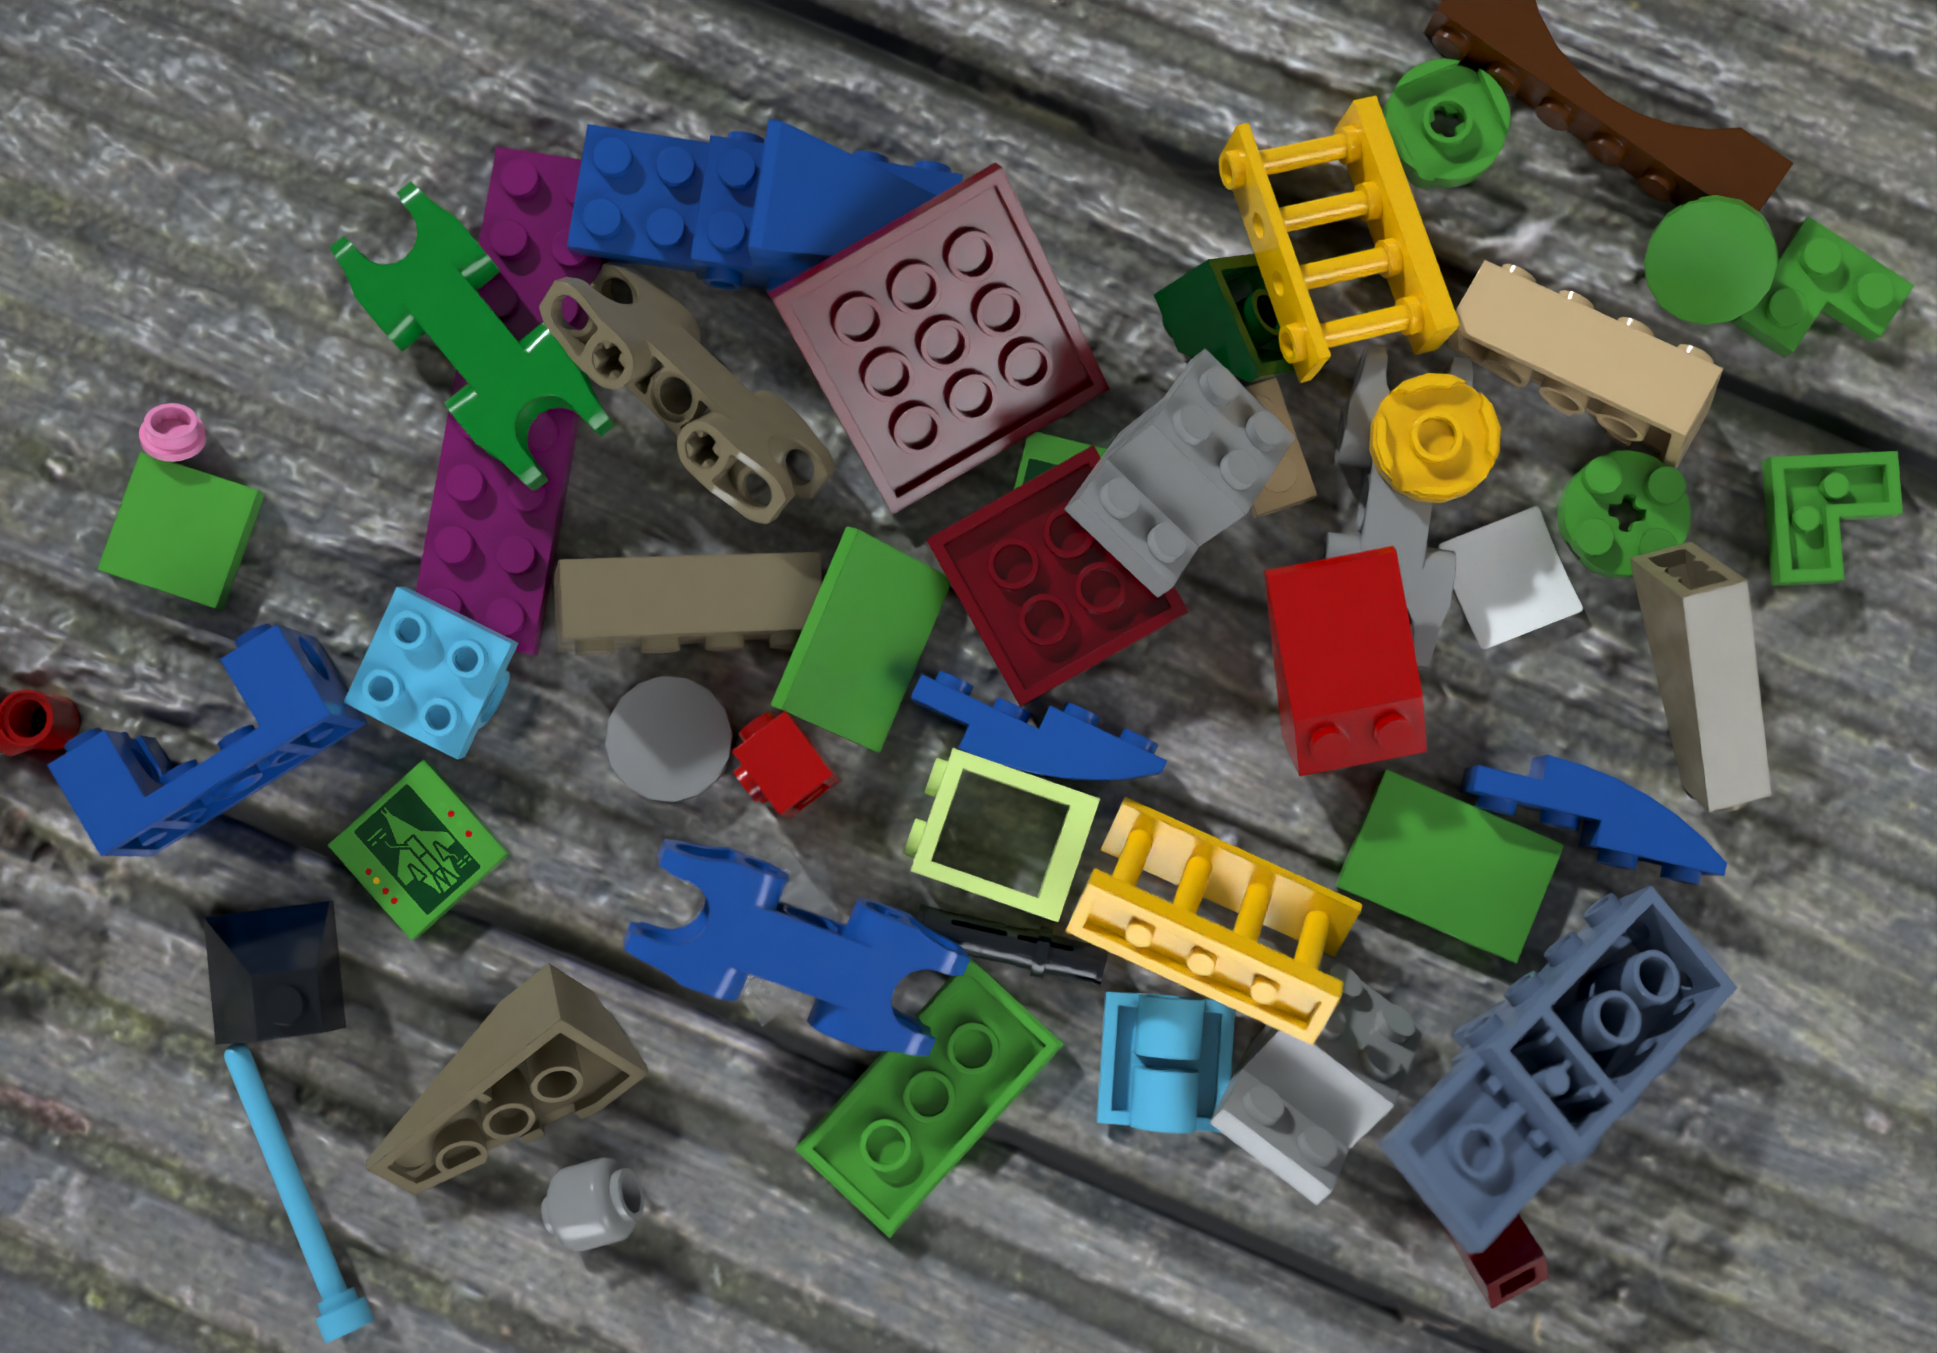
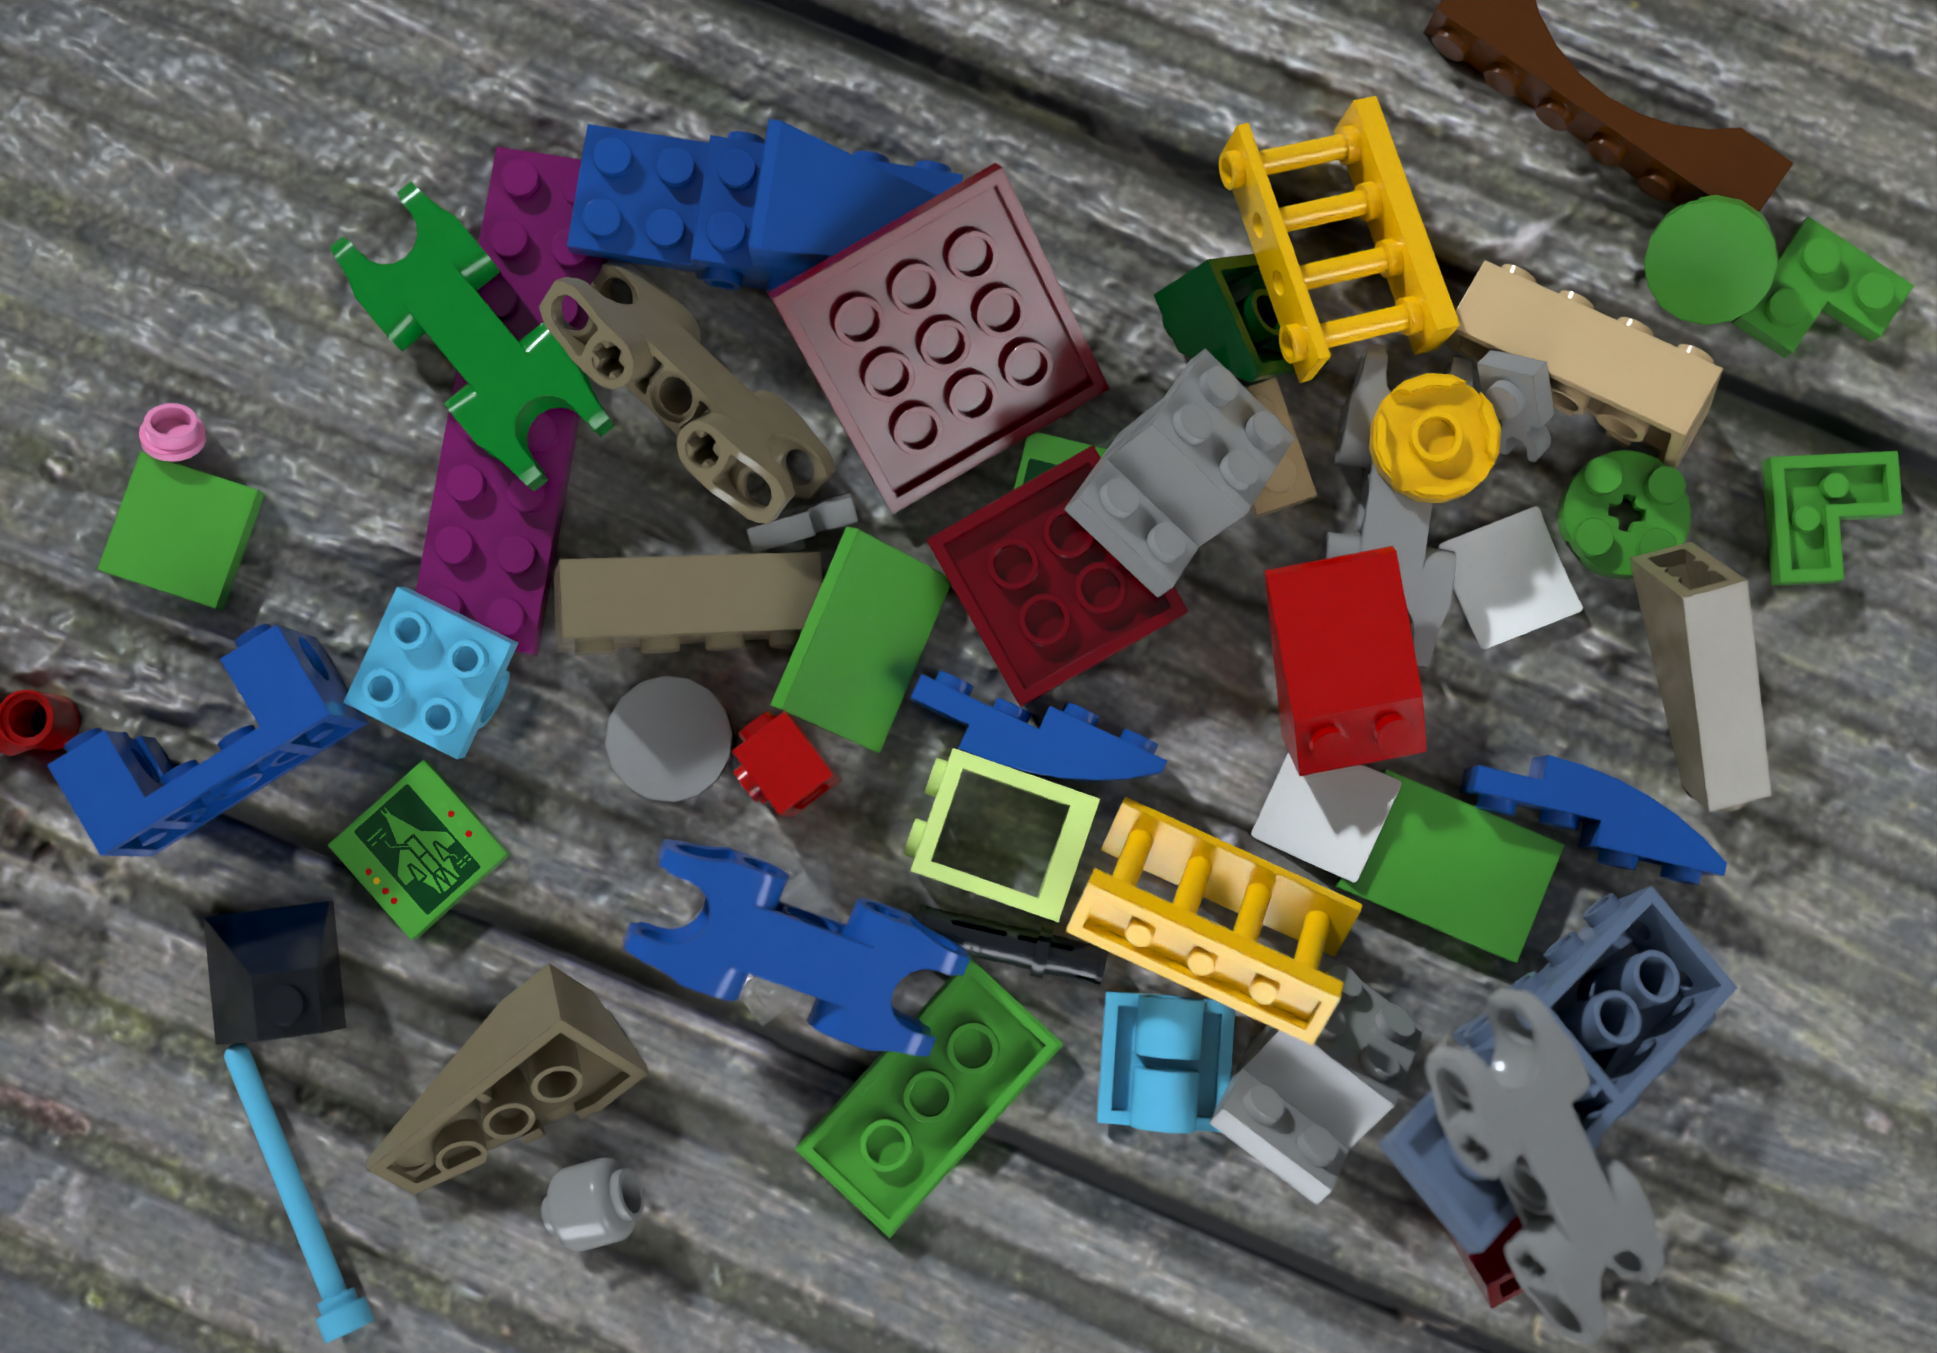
bright green plate [1382,58,1511,189] -> none
none -> light grey plate [746,492,858,553]
none -> white sticker [1251,752,1402,882]
none -> light grey piece [1426,988,1664,1346]
none -> light grey plate [1477,349,1554,462]

